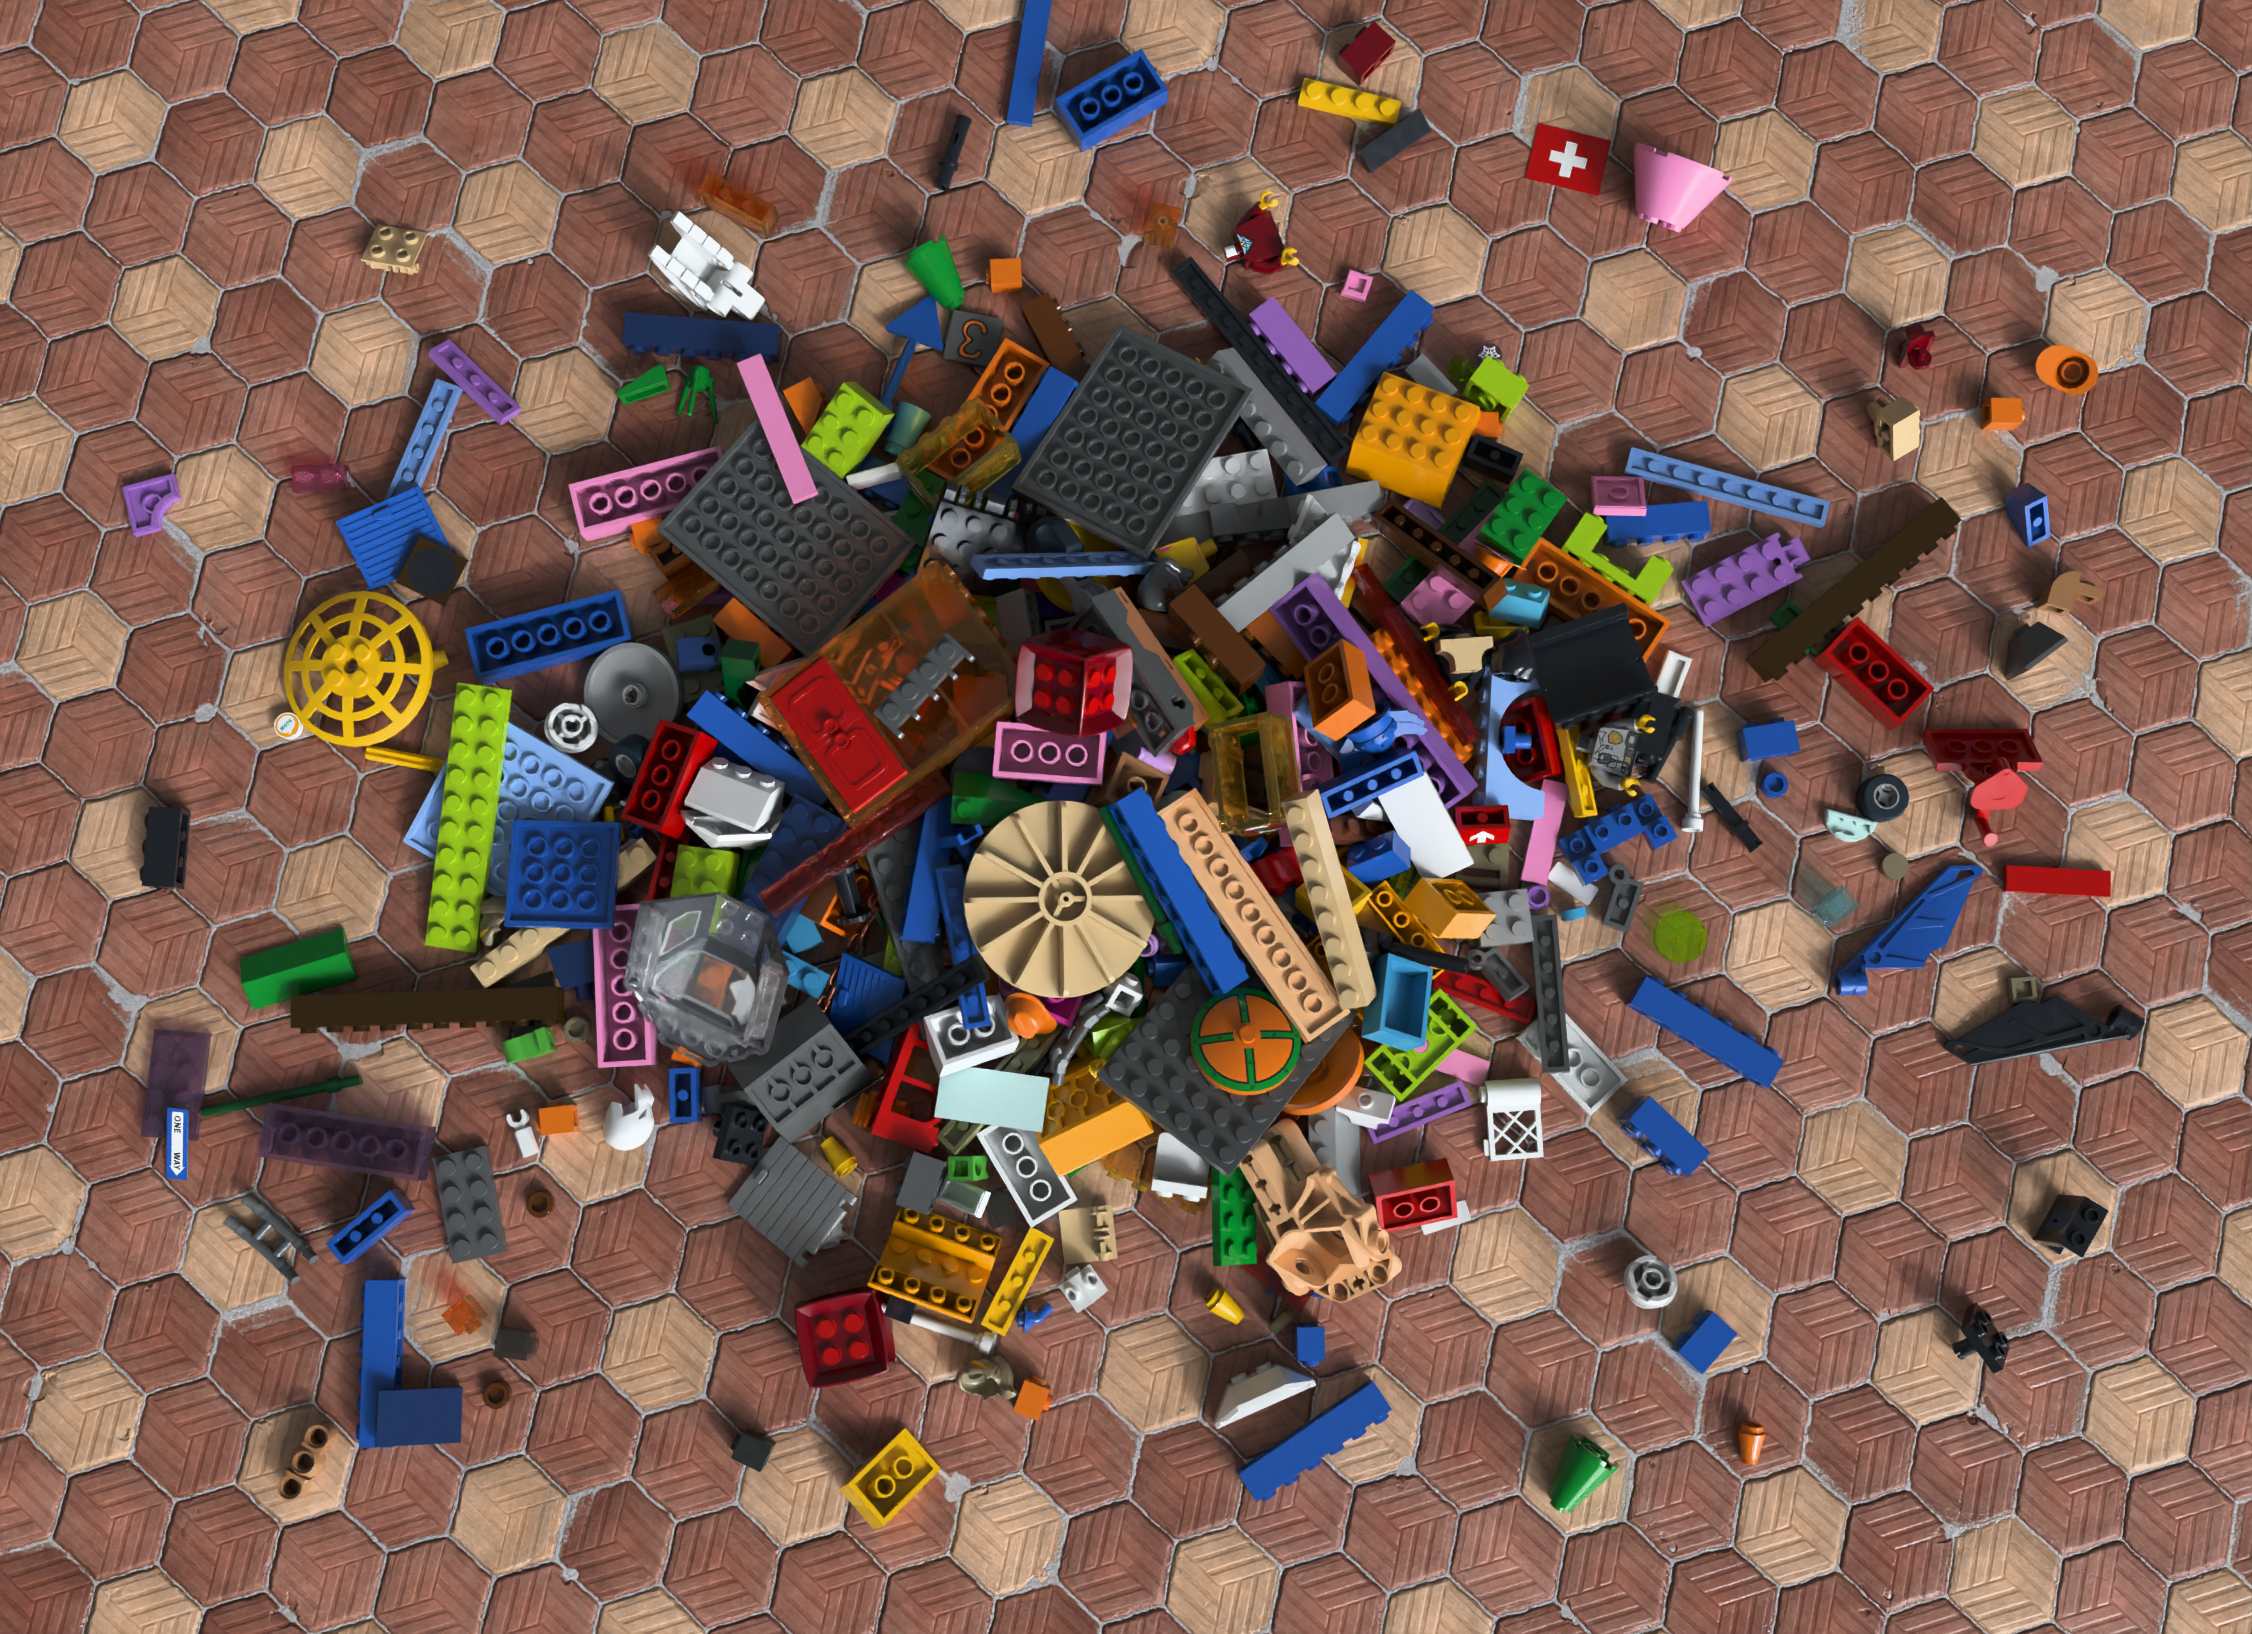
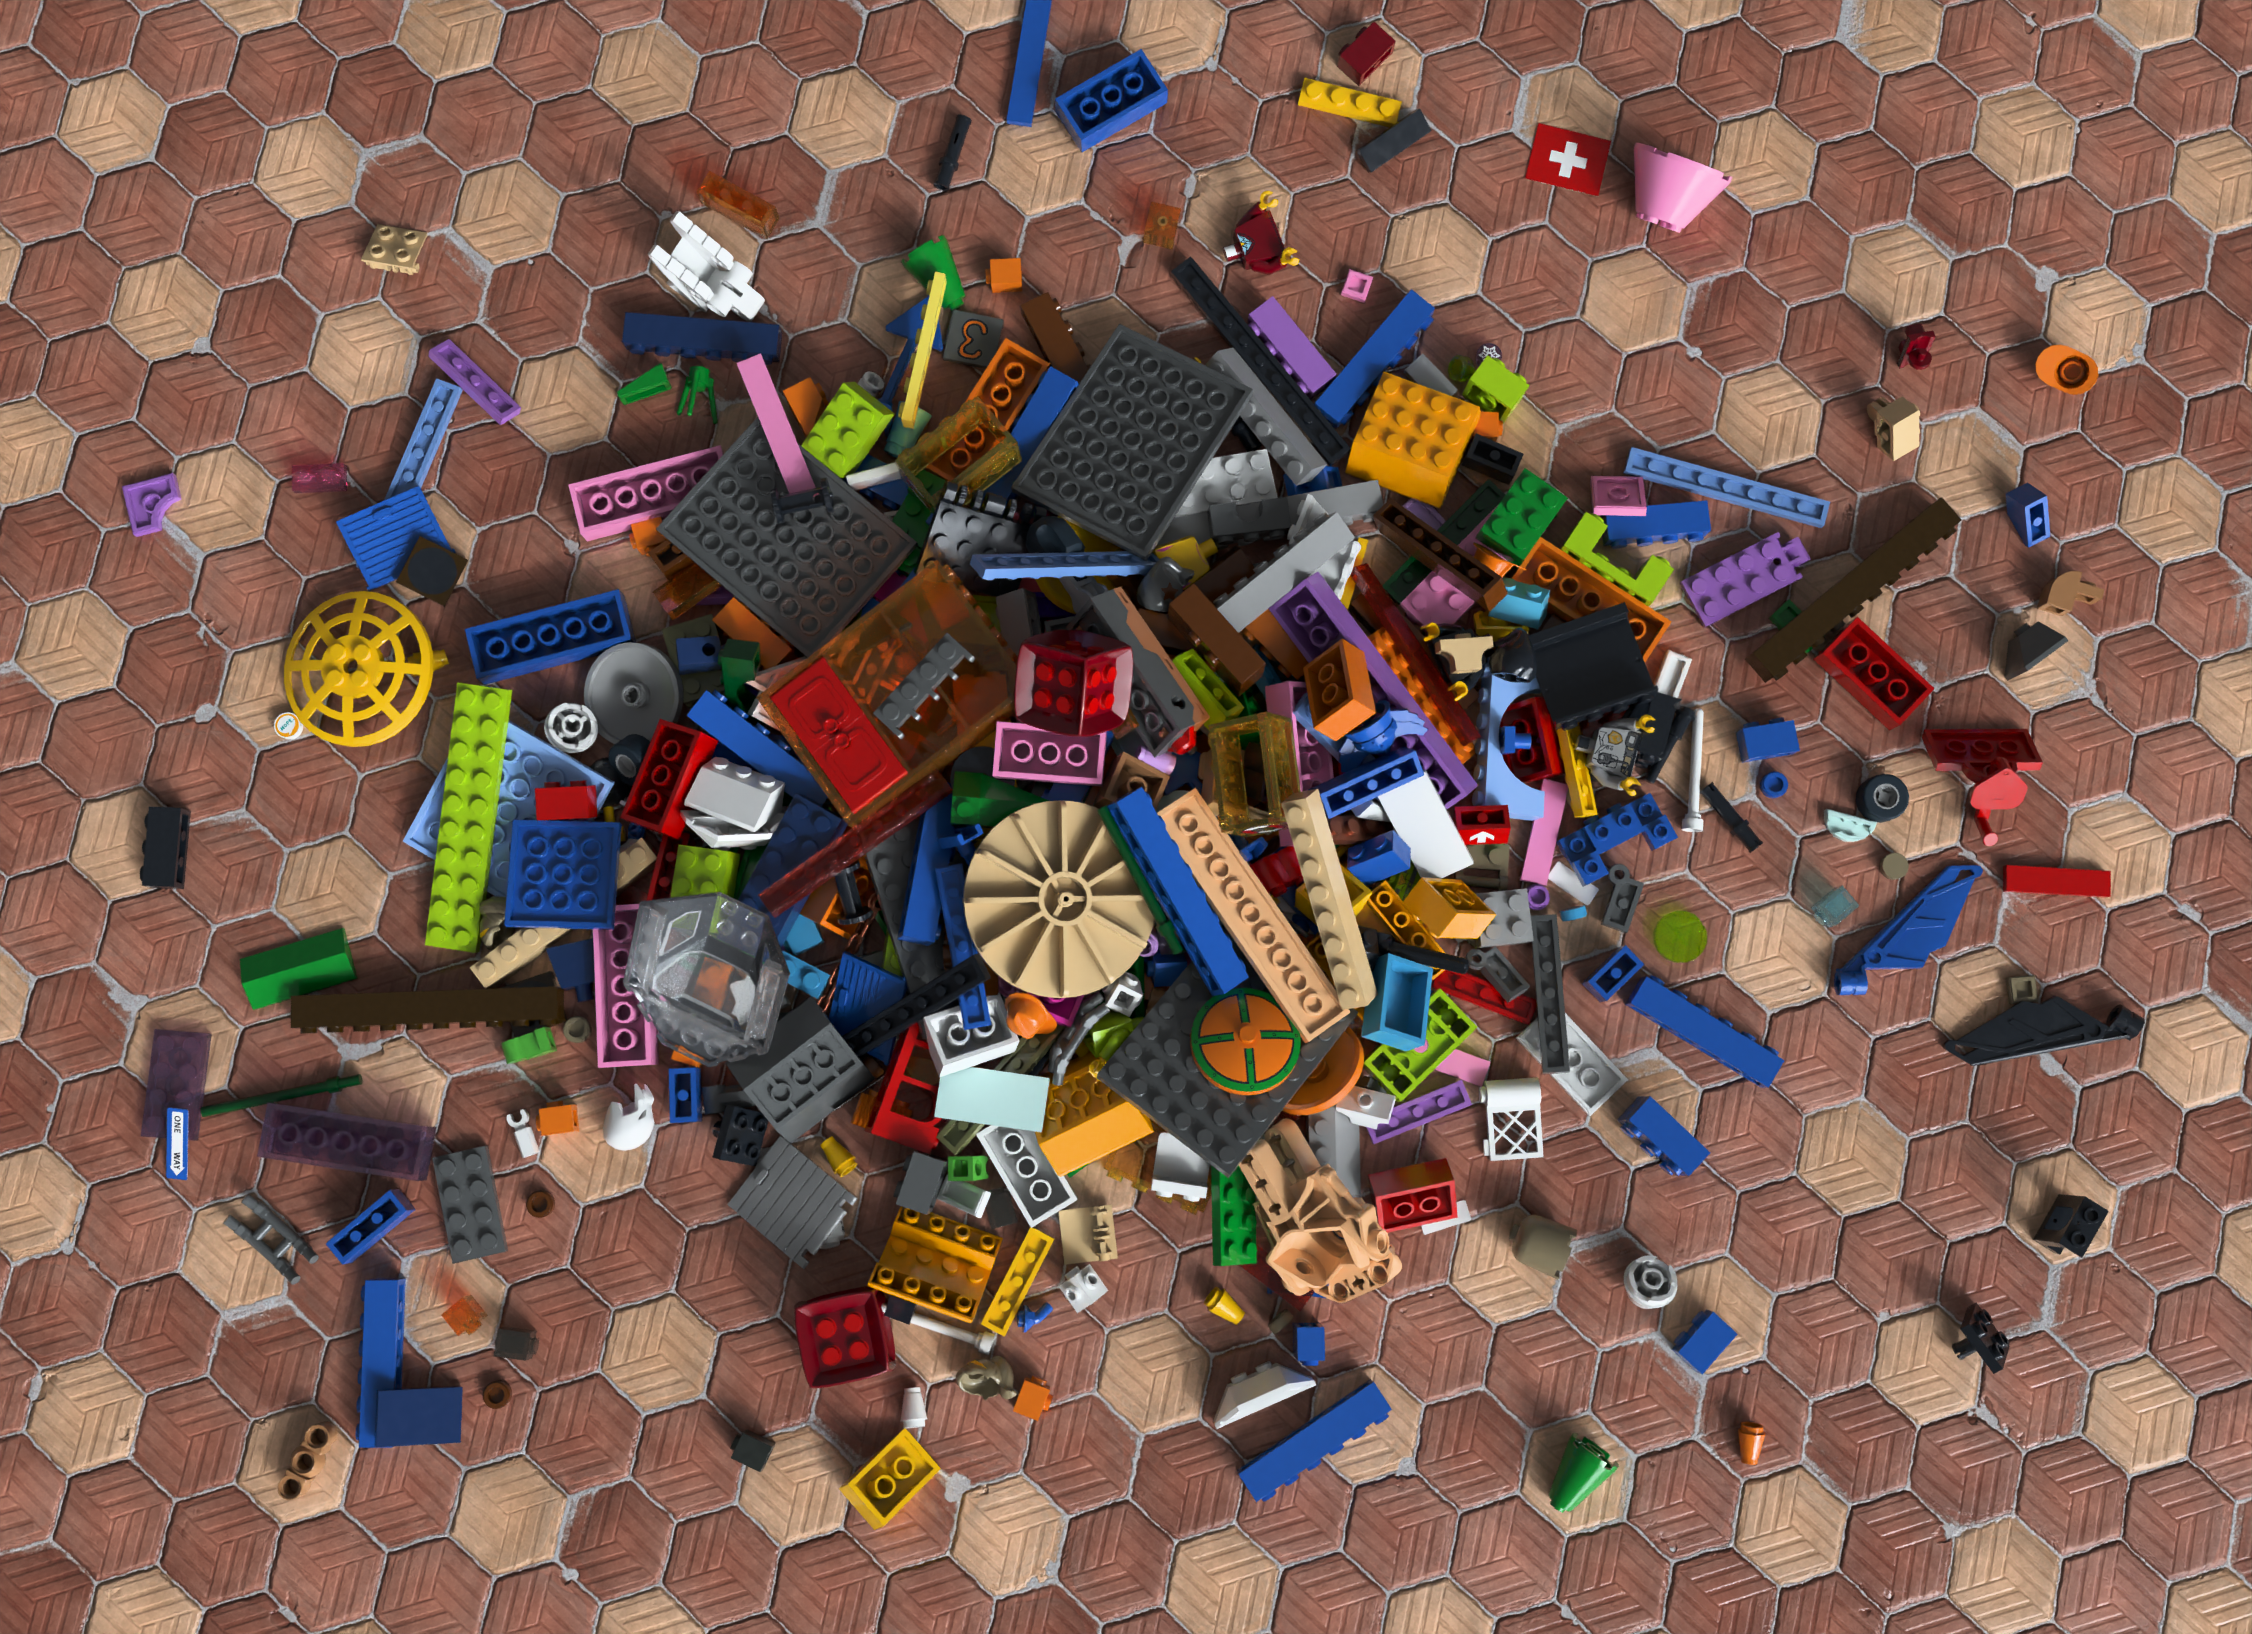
yellow axle [365,745,446,773] -> none
orange brick [1981,397,2025,431] -> none
none -> red brick [535,780,598,820]
none -> black hose [771,478,835,524]
none -> white bush [858,371,884,397]
none -> light yellow plate [898,272,947,429]
none -> white cone [900,1387,927,1428]
none -> dark tan cylinder [1509,1214,1577,1280]
none -> blue brick [1581,945,1644,1002]

